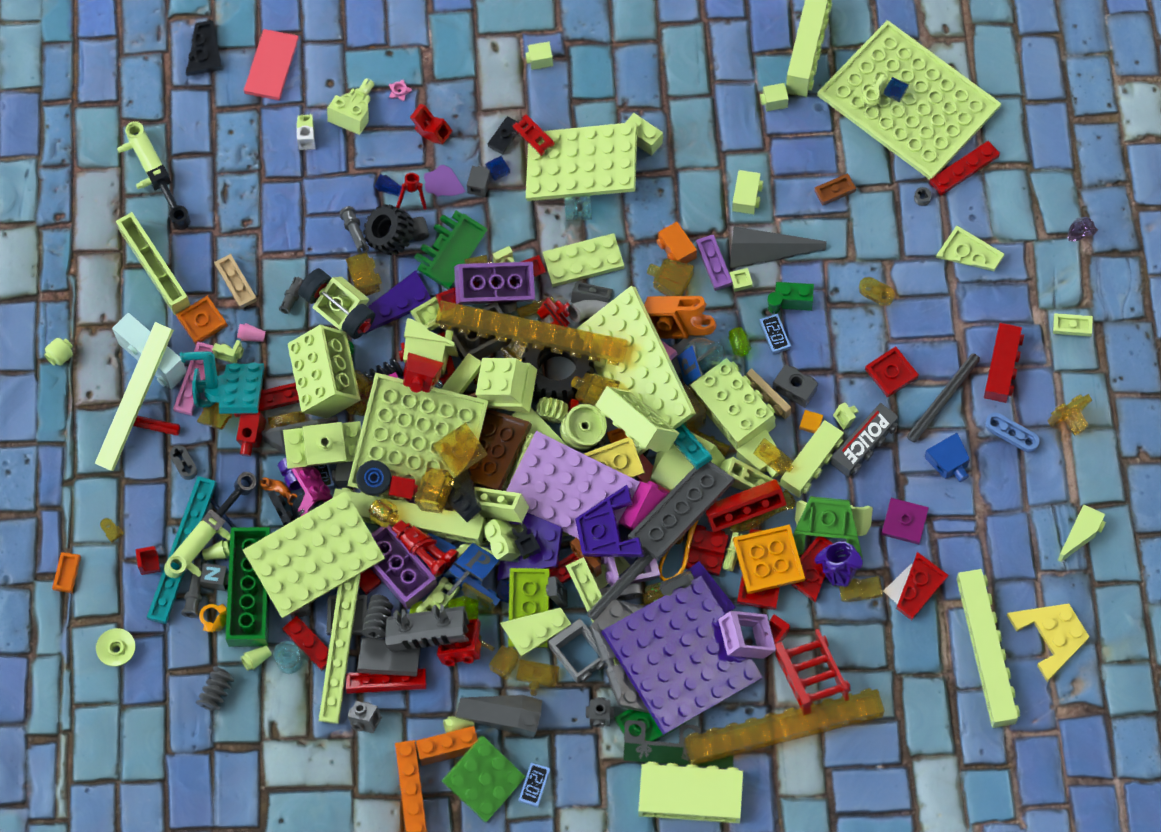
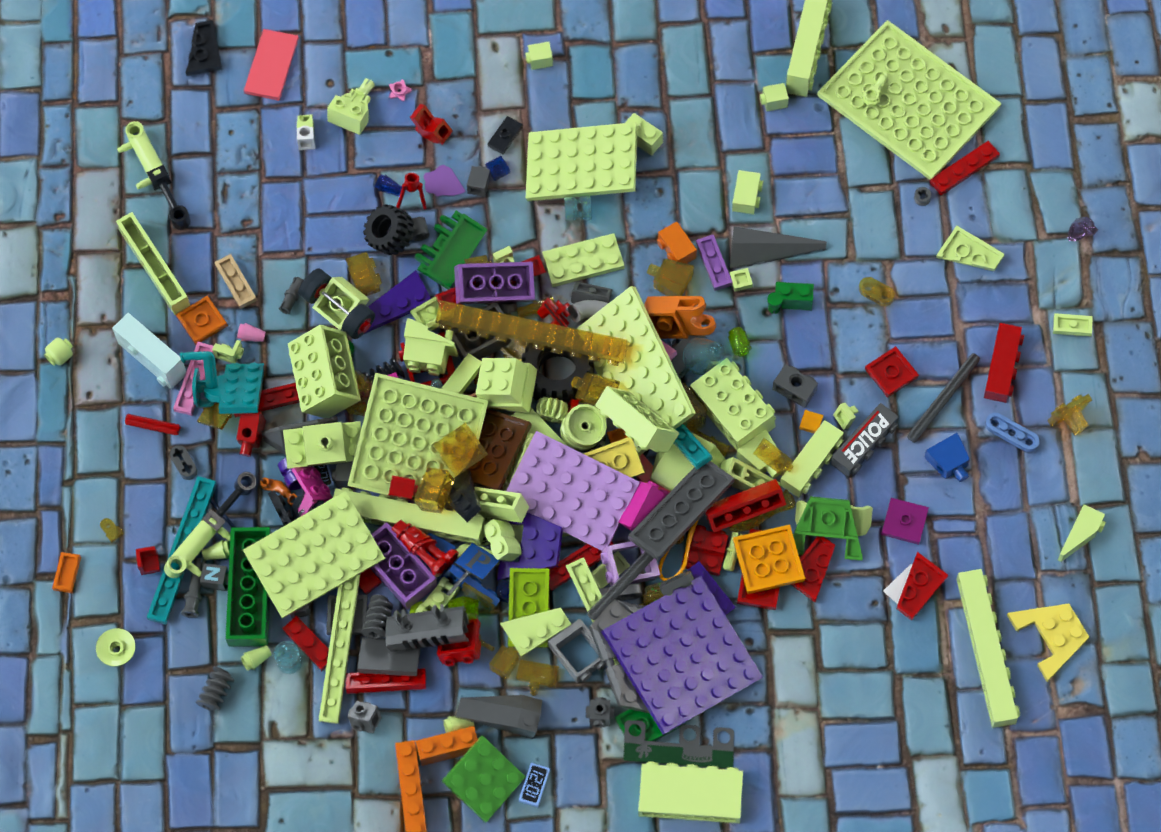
yellowish green tile [95,322,174,471] -> none
light orange piece [199,604,227,633] -> none
clear yellow plate [267,411,307,428] -> none
dark grey pin [339,206,369,254] -> none
black wheel [356,460,391,496] -> none
clear yellow head [369,498,399,527] -> none
red torso [403,352,444,393] -> none
red plate [512,114,555,156] -> none
black plate [512,523,541,560] -> none
dark grey plate [546,576,568,608] -> none
dark orange plate [570,538,602,577] -> none
dark purple wing [575,485,644,557] -> none
blue piece [677,345,717,387] -> none
clear yellow brick [684,688,885,765] -> none
lavender window [718,611,776,659] -> none
tan plate [746,369,791,419] -> none
tile [760,314,791,354] -> none
red panel [767,614,790,644] -> none
red fence [775,629,851,716] -> none
dark orange plate [814,173,856,206] -> none
dark purple piece [814,541,863,587] -> none
clear yellow slope [839,576,883,602] -> none
clear blue plate [883,77,909,102] -> none

